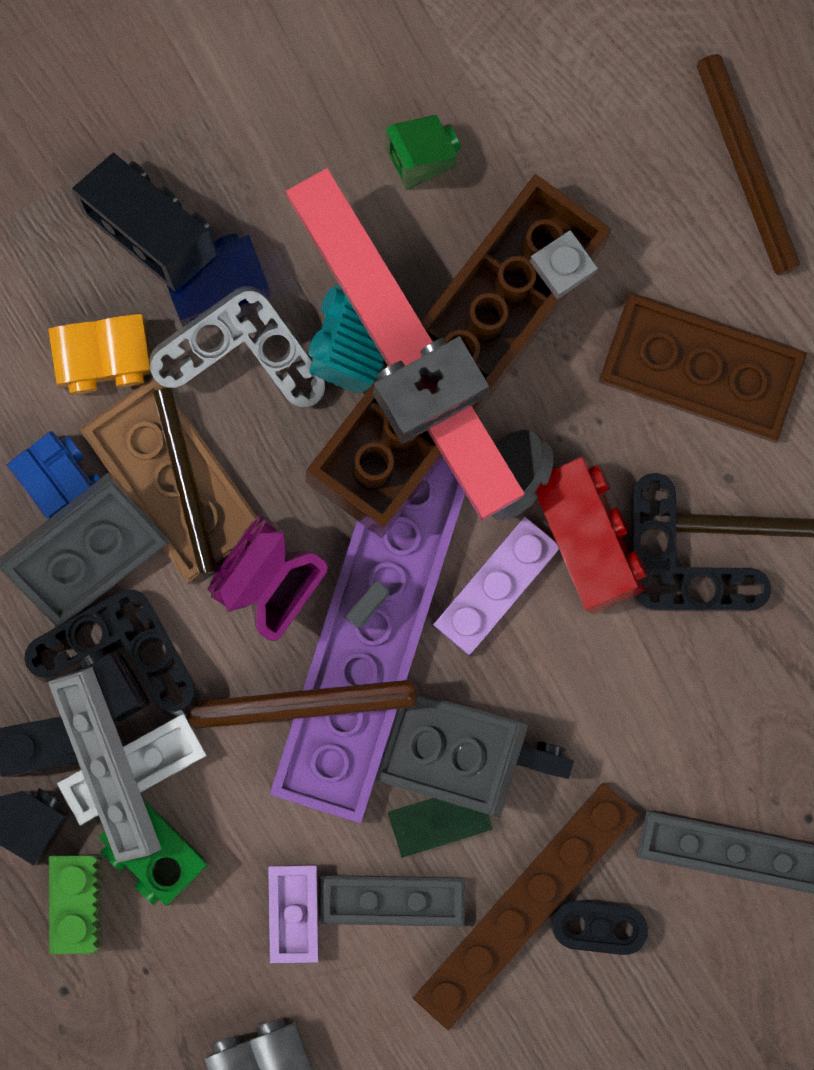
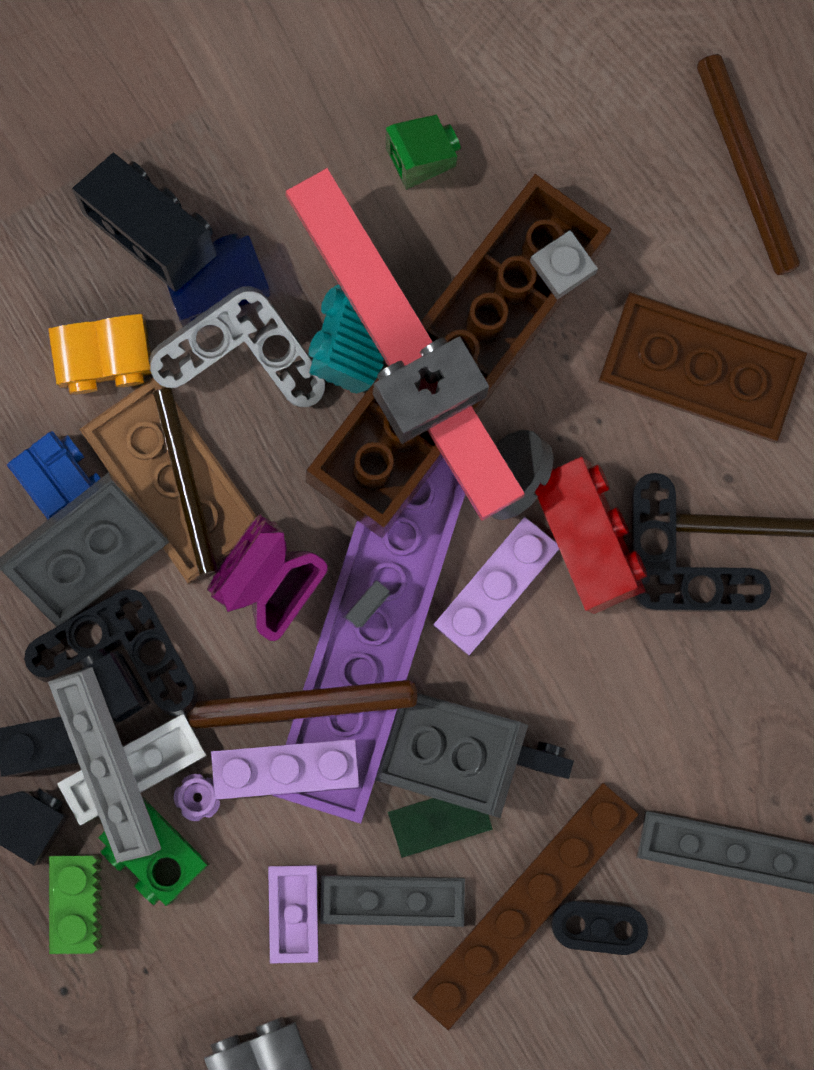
none -> lavender plate [174,774,220,821]
none -> lavender plate [211,739,359,800]

